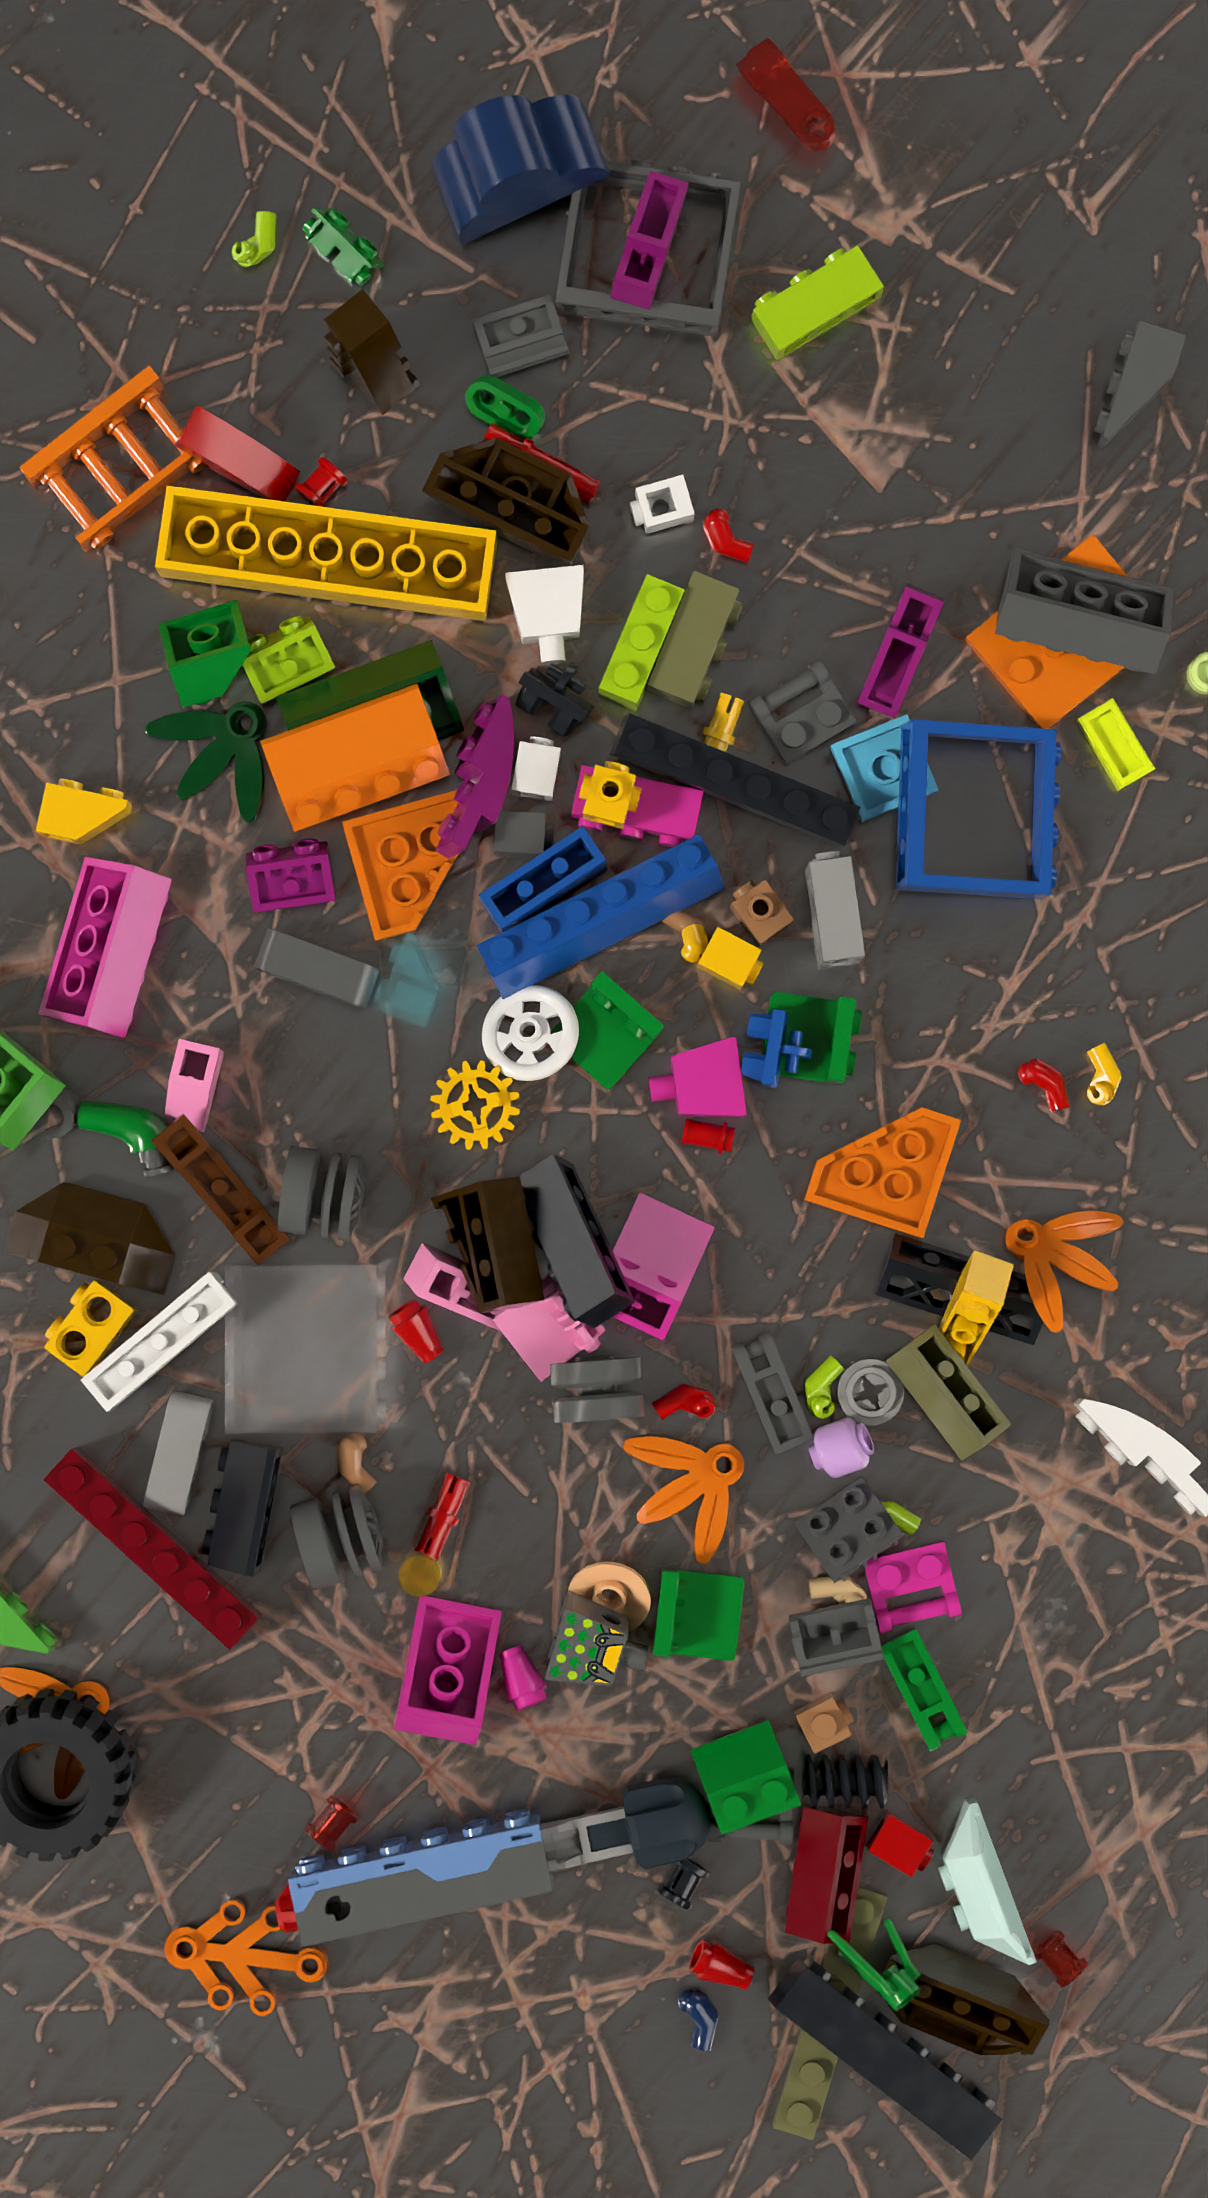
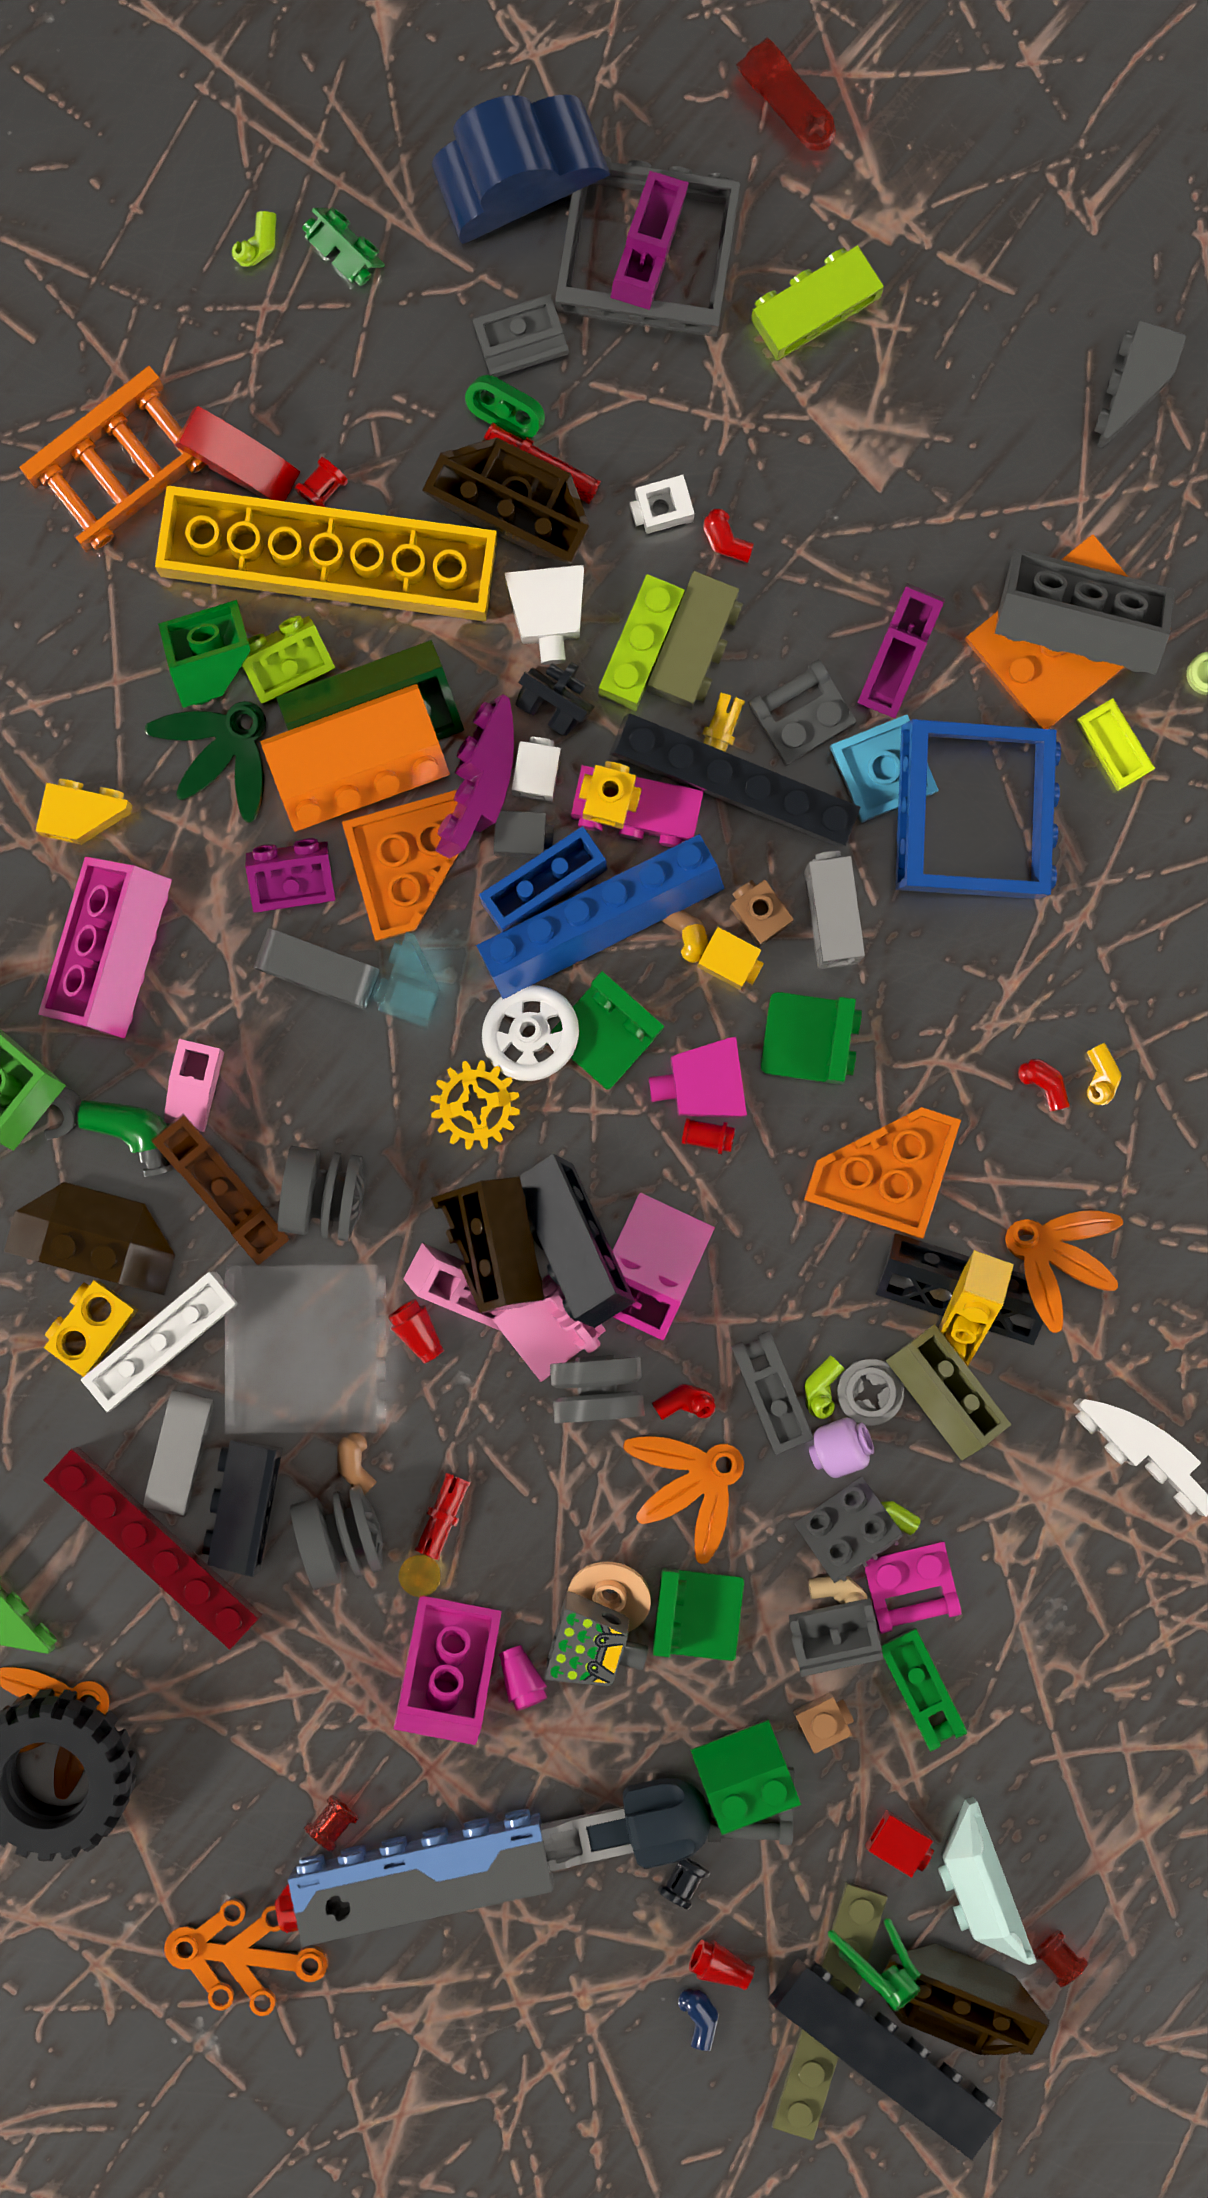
dark brown wedge [323,289,421,415] -> none
blue hips [741,1009,812,1089] -> none
dark red brick [785,1807,869,1944] -> none
black piece [802,1753,888,1809] -> none

